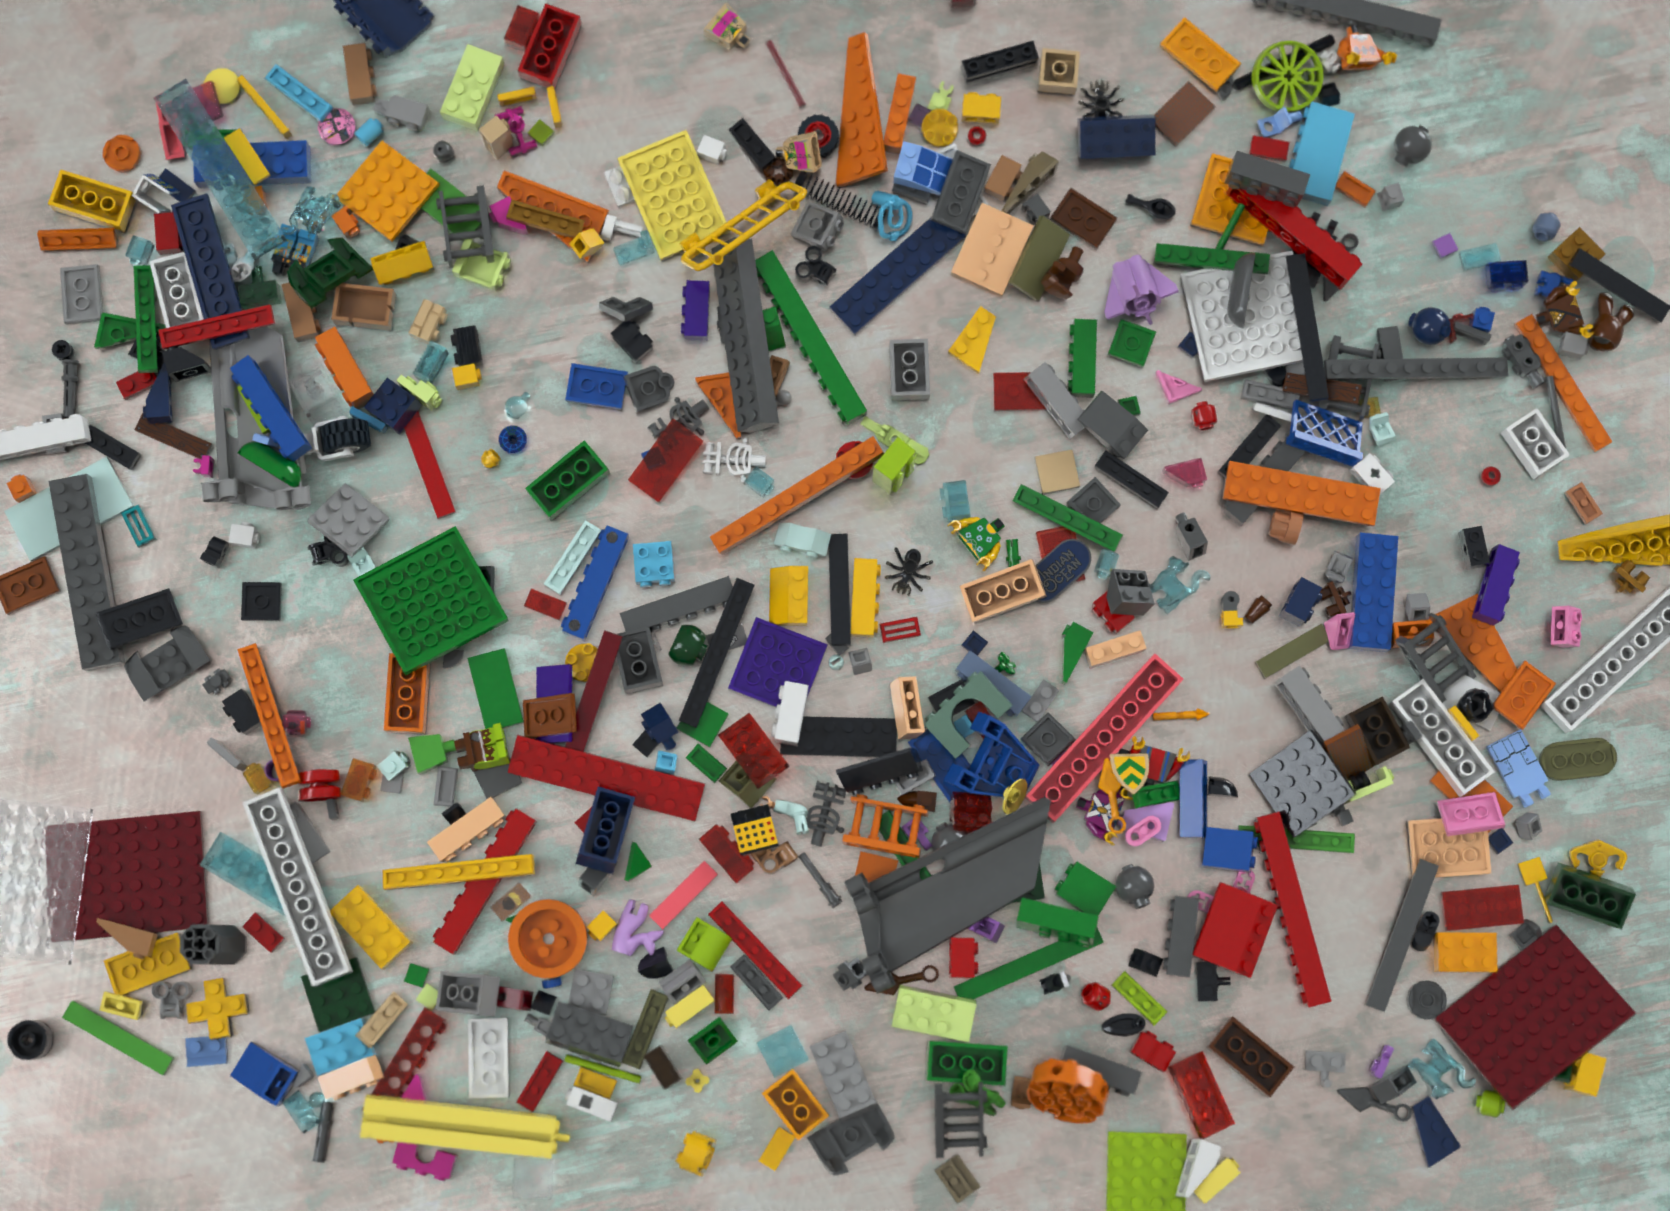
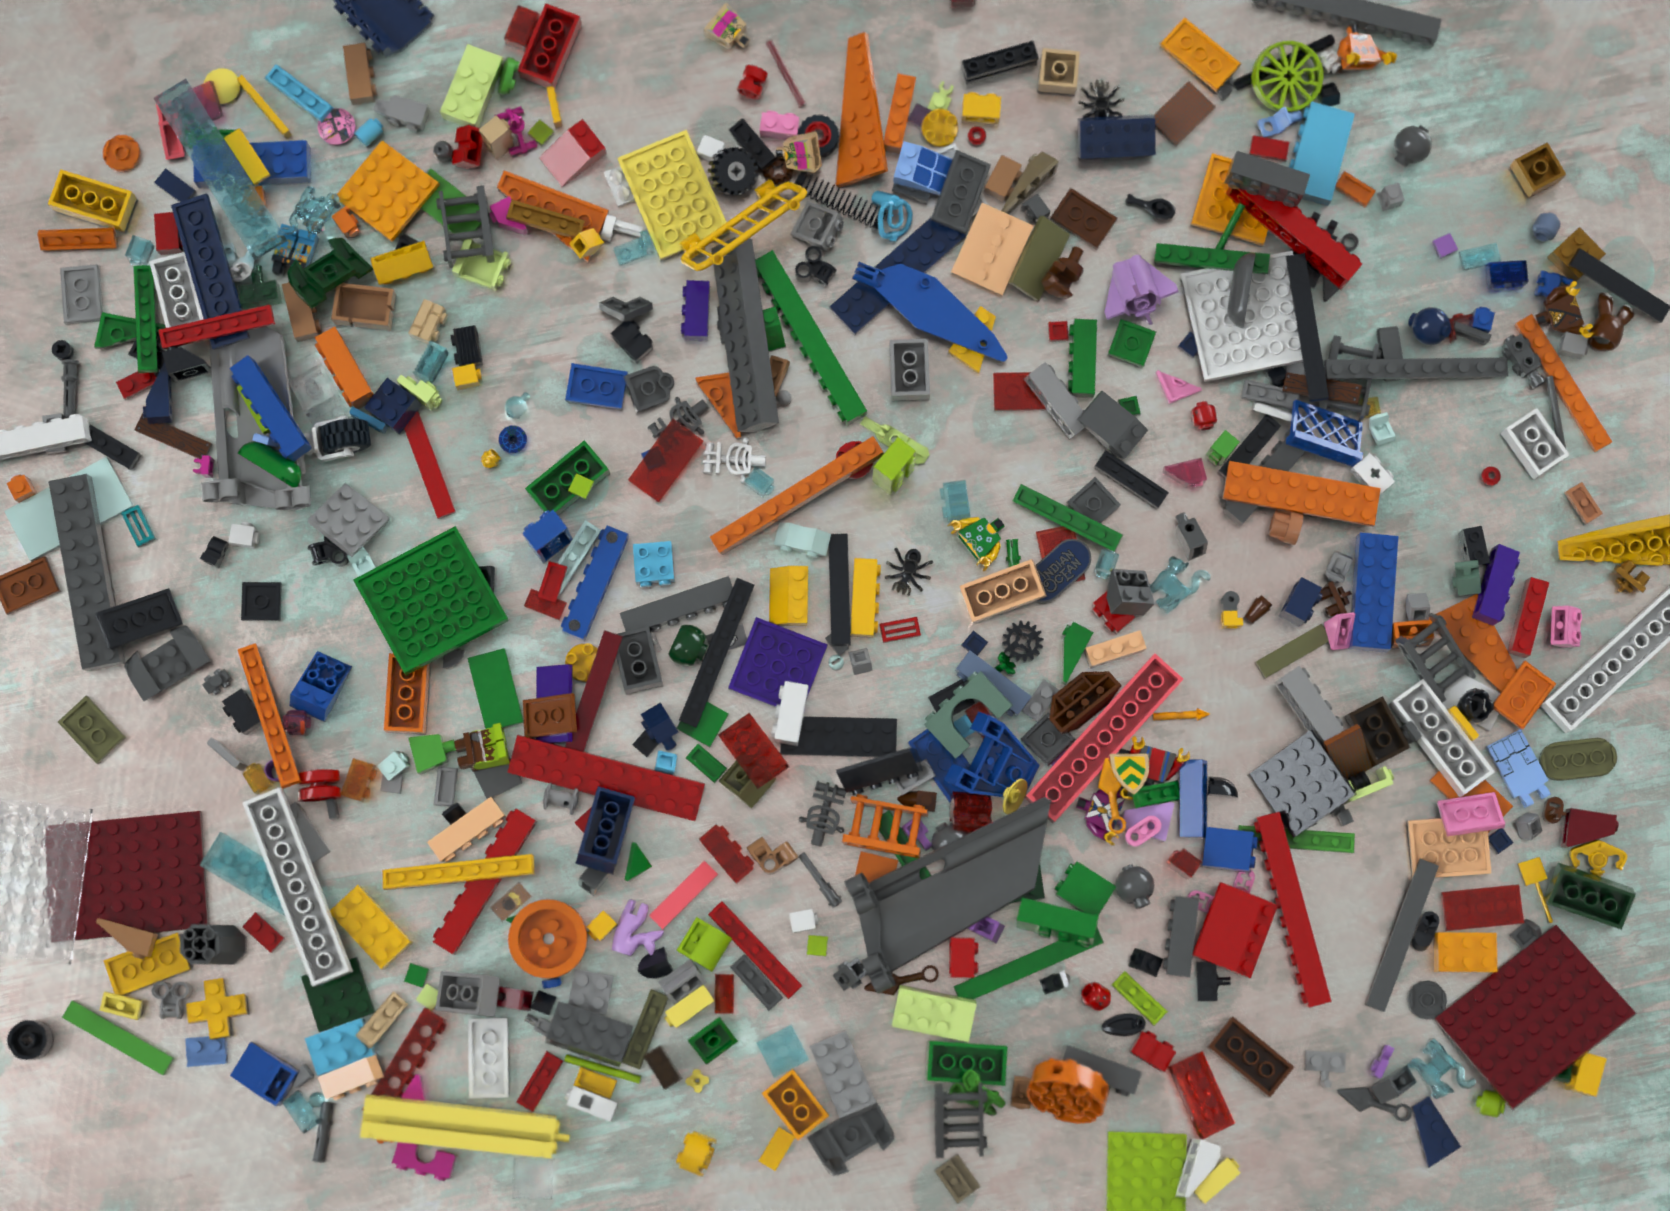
white piece [132,174,179,213] -> none
yellow tile [497,87,537,107] -> none
slope [731,804,778,855] -> none
light aqua arm [760,796,809,835] -> none
light nougat brick [890,676,925,739] -> none
tan tile [1035,450,1080,494] -> none
none -> olive tile [58,695,127,764]
none -> blue slope [289,651,352,722]
none -> red brick [452,125,483,169]
none -> bright green tile [498,57,519,95]
none -> blue brick [522,510,573,564]
none -> red tile [537,561,568,604]
none -> slope [539,119,607,187]
none -> light grey hose [543,783,579,815]
none -> lime tile [568,473,594,500]
none -> black wheel [708,147,758,195]
none -> red wheel [737,65,768,99]
none -> bright pink brick [760,111,800,140]
none -> white brick [789,909,819,933]
none -> lime tile [807,935,828,956]
none -> blue wing [852,262,1007,362]
none -> black gear [1002,620,1044,663]
none -> red tile [1048,321,1069,342]
none -> reddish brown wedge [1049,671,1121,734]
none -> clear red brick [1168,848,1202,880]
none -> bright green brick [1206,430,1240,466]
none -> sand green brick [1452,560,1481,596]
none -> red brick [1507,577,1550,658]
none -> pearl gold brick [1510,142,1566,198]
none -> reddish brown piece [1542,797,1566,824]
none -> dark red slope [1561,808,1619,848]

